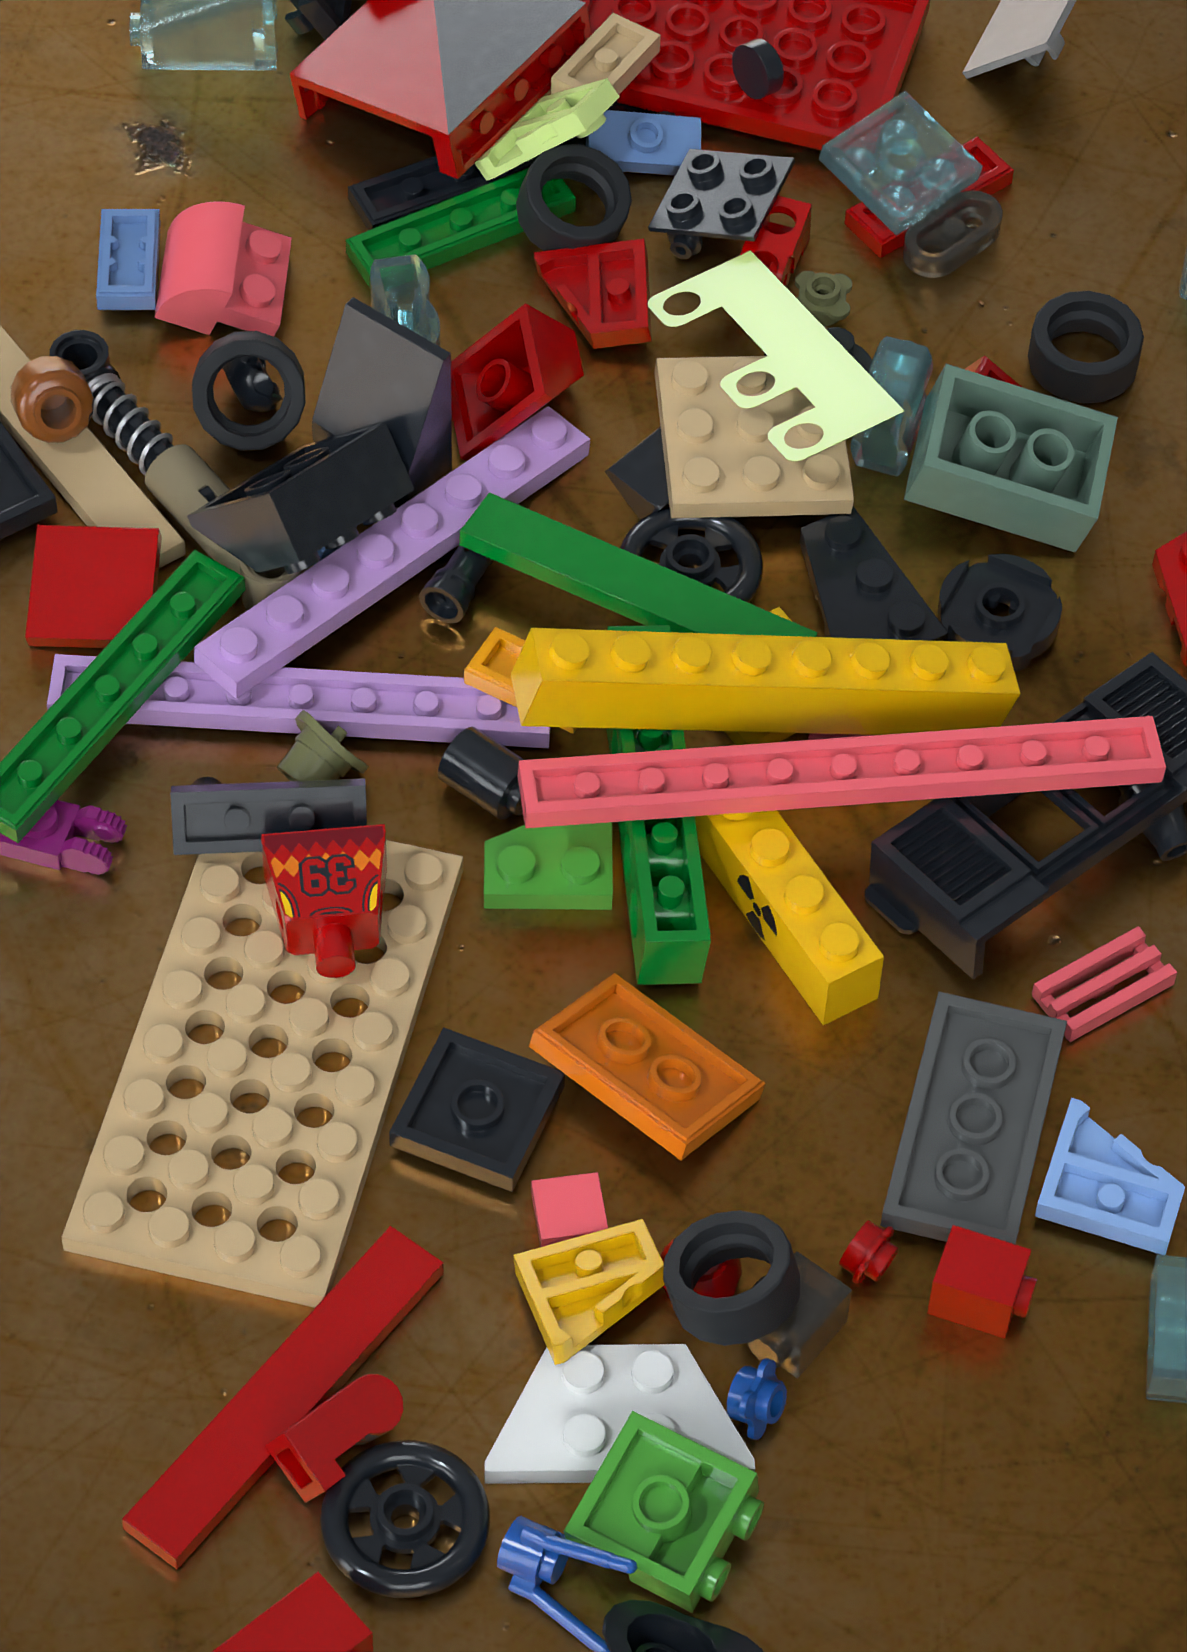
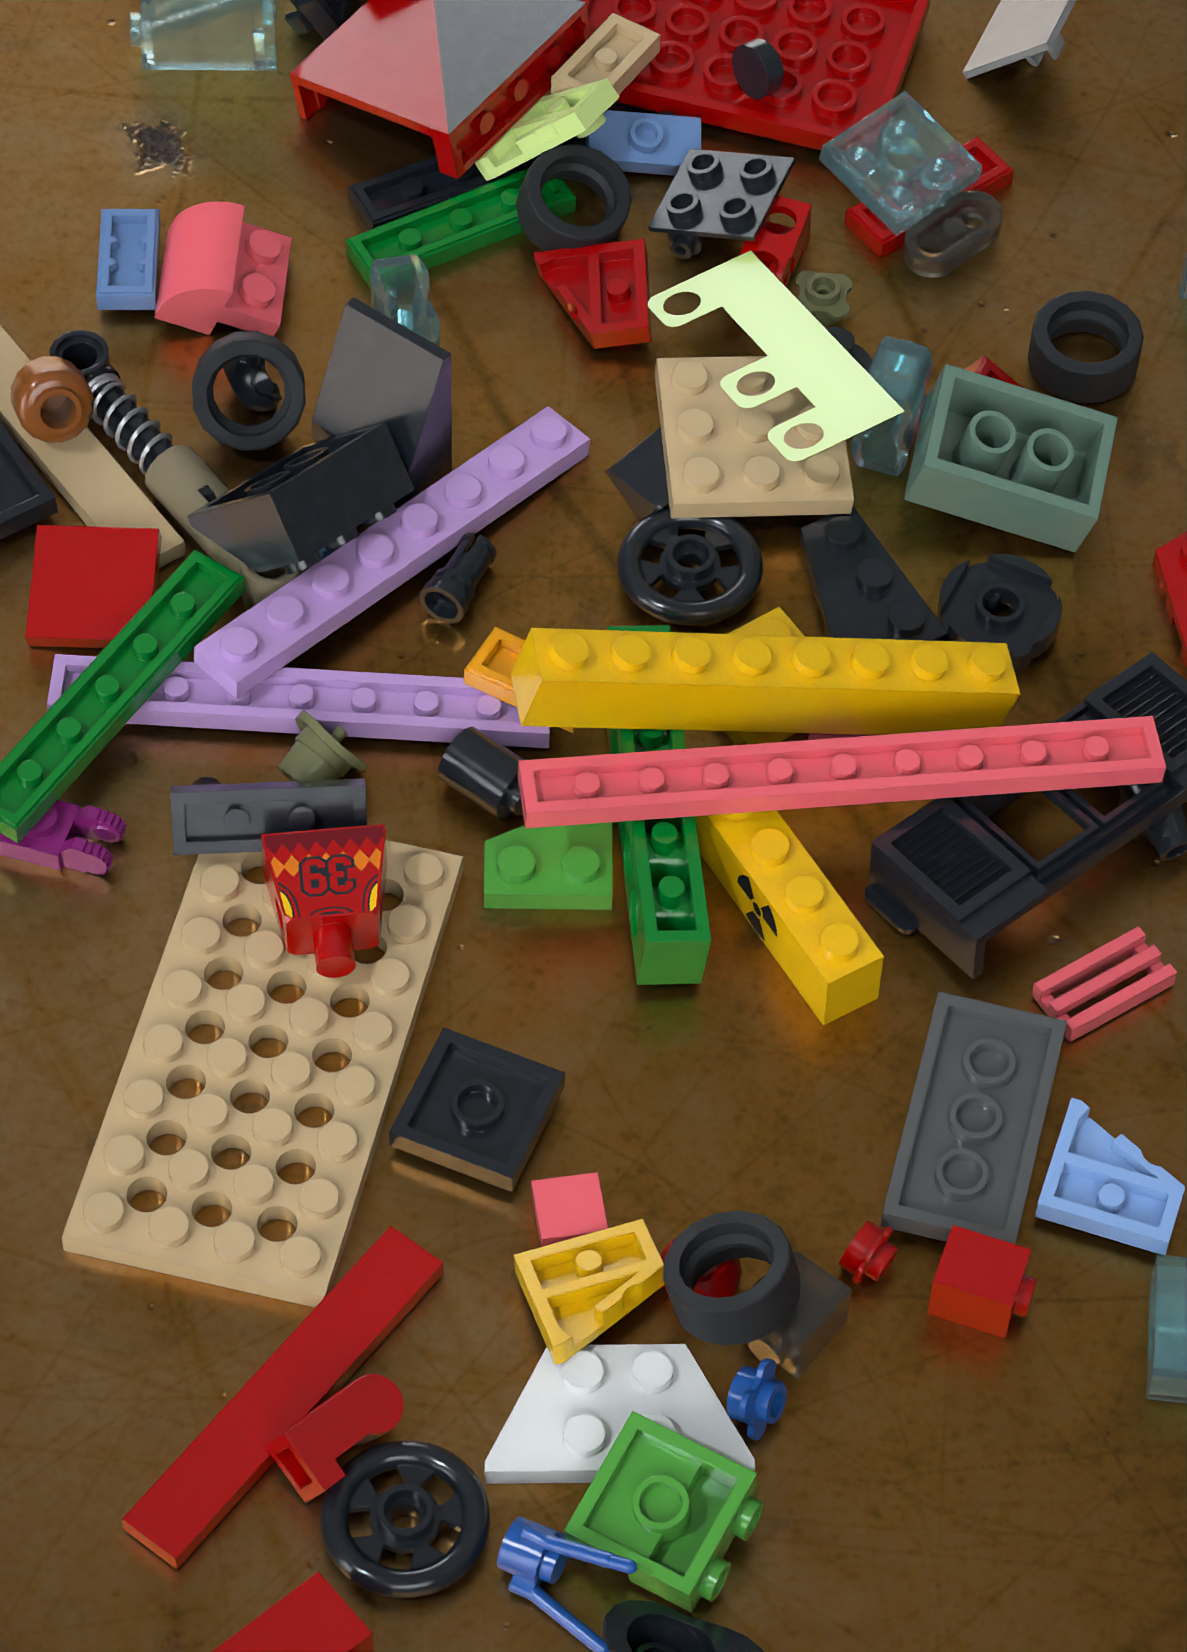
red slope [451,303,584,461] -> none
green tile [459,492,818,637] -> none
orange tile [529,973,766,1160] -> none

